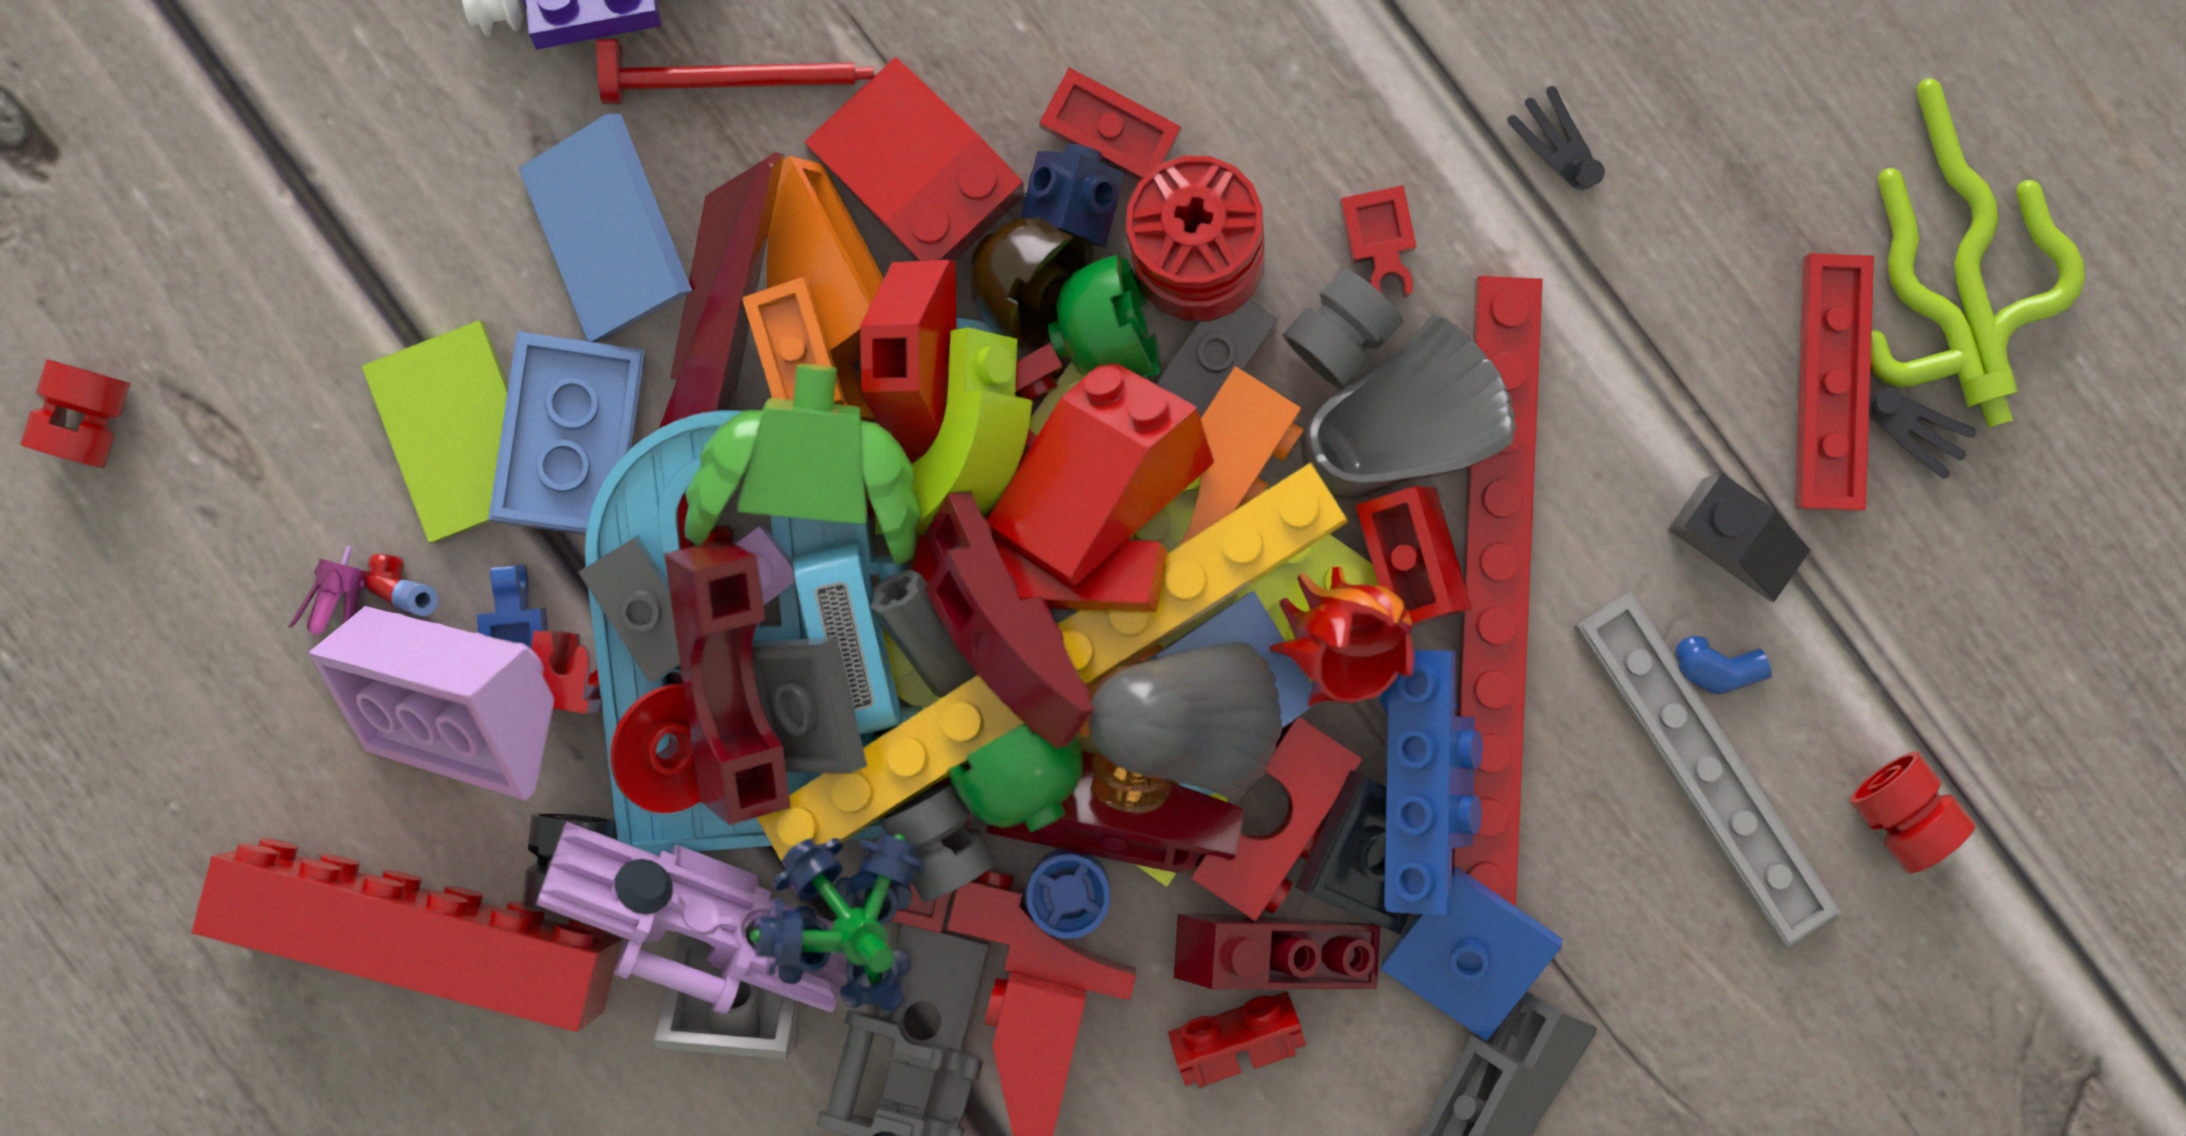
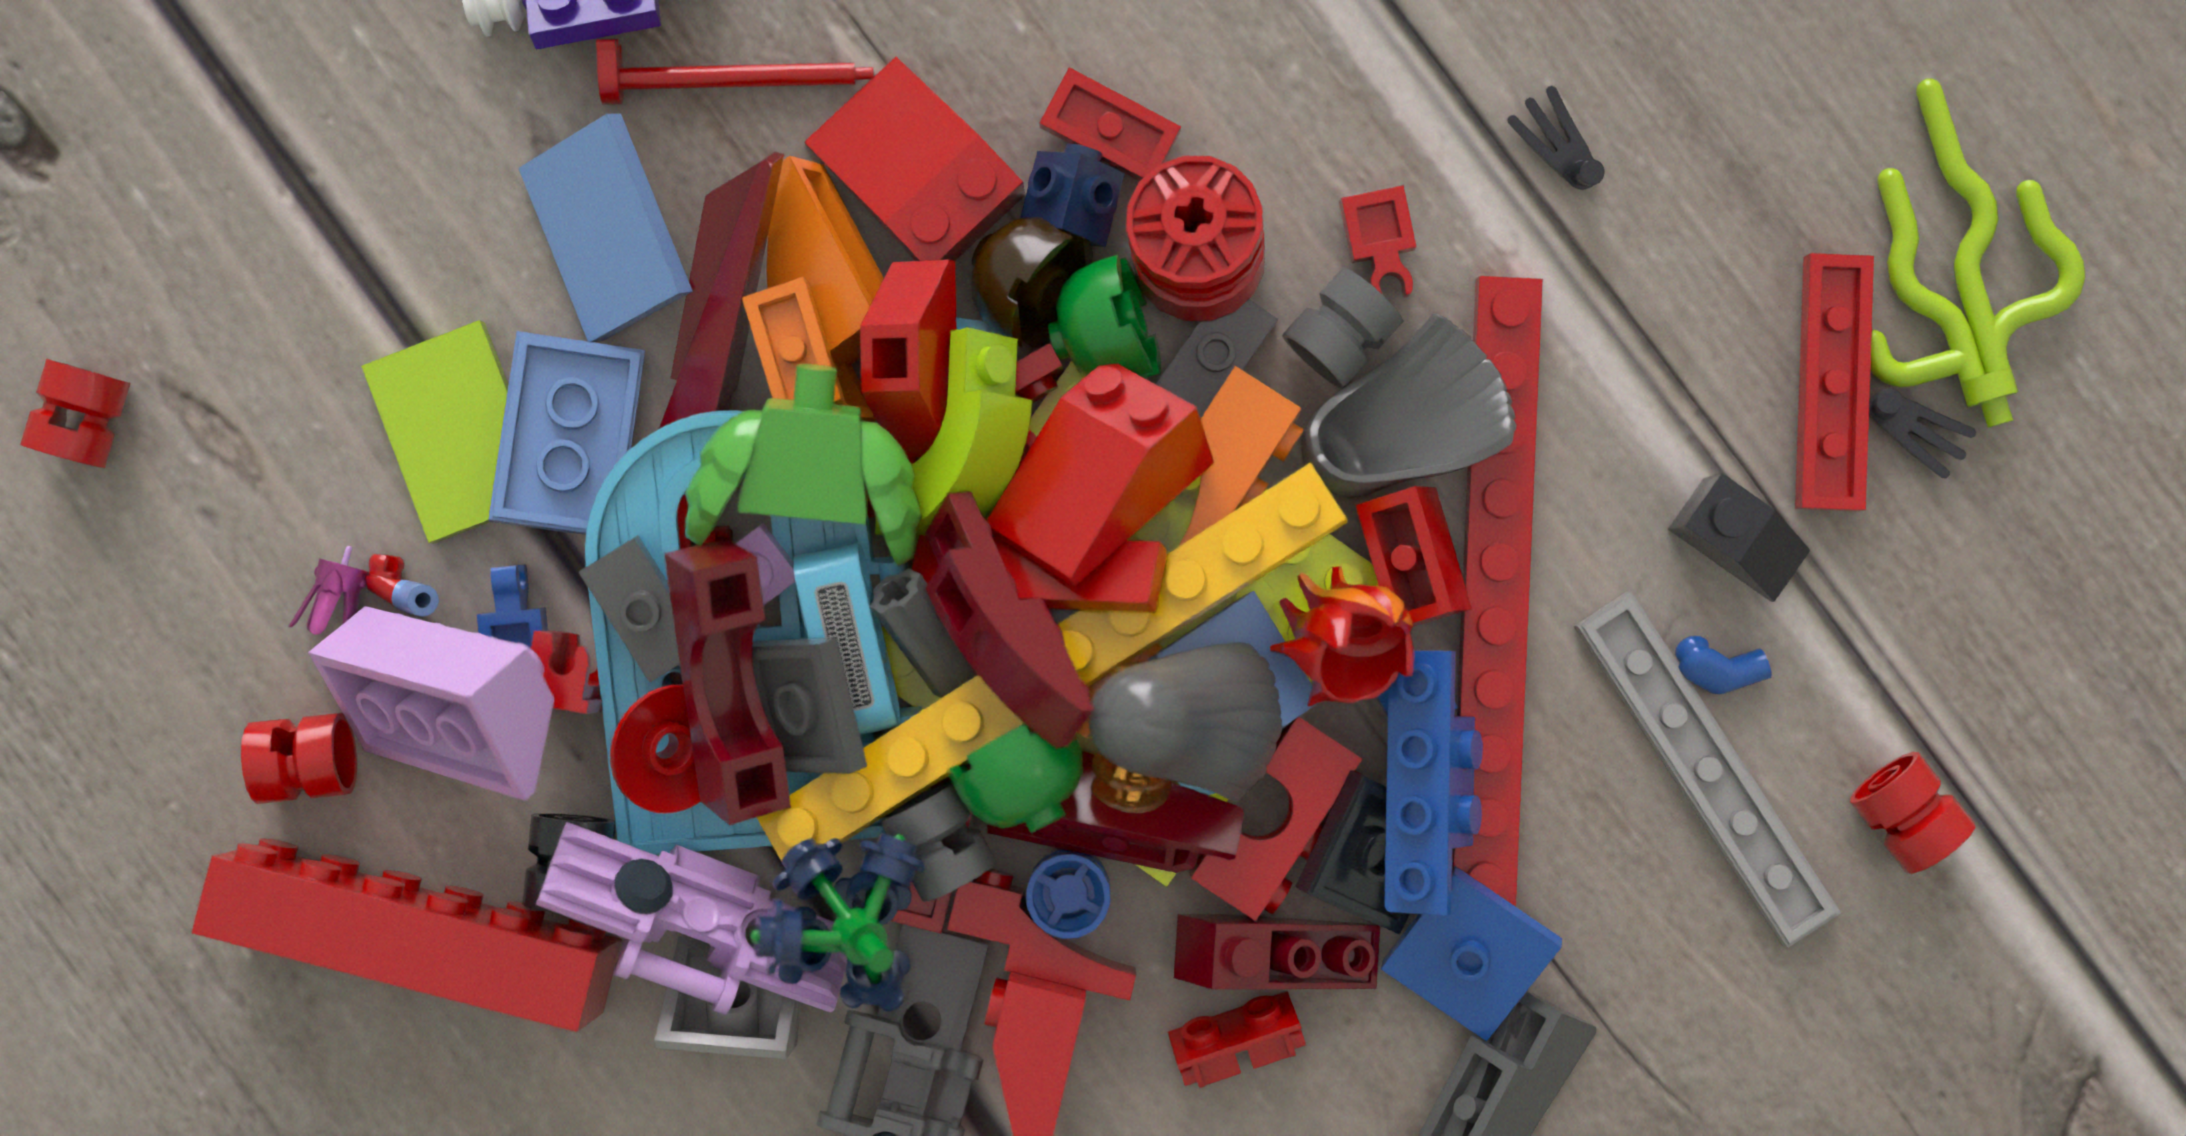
none -> red wheel [241,713,357,804]

